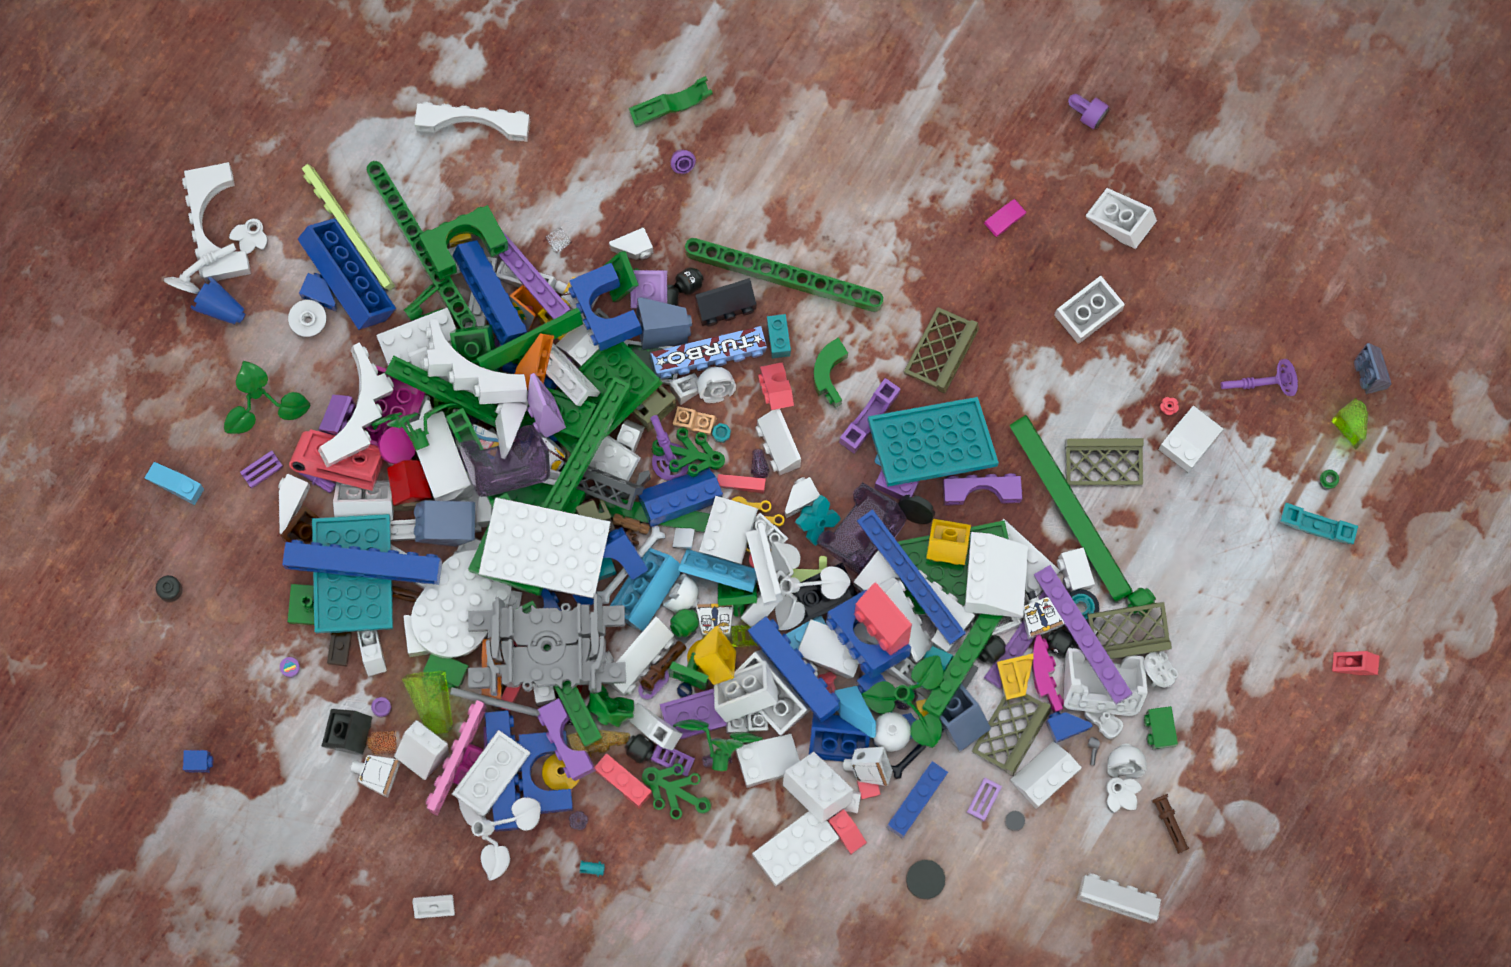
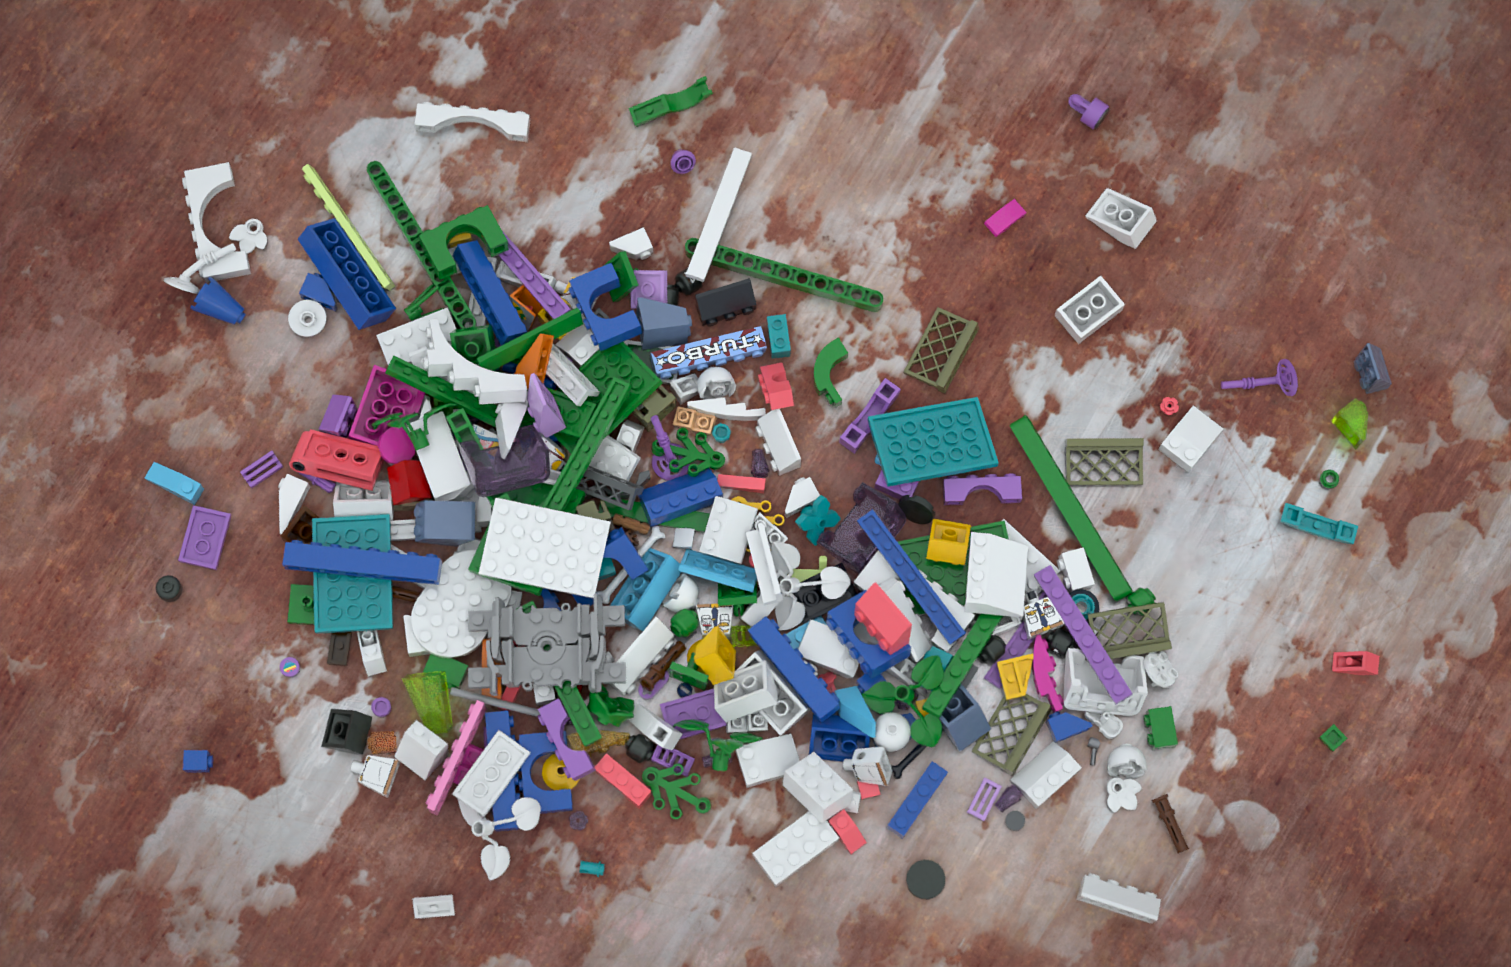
green plant [224,361,311,434] -> none
white arch [318,342,394,467] -> none
clear tile [545,226,572,253] -> none
none -> medium lavender plate [178,505,232,570]
none -> white tile [686,148,752,282]
none -> white slope [687,398,766,421]
none -> clear purple cone [995,784,1023,813]
none -> green plate [1319,724,1347,752]

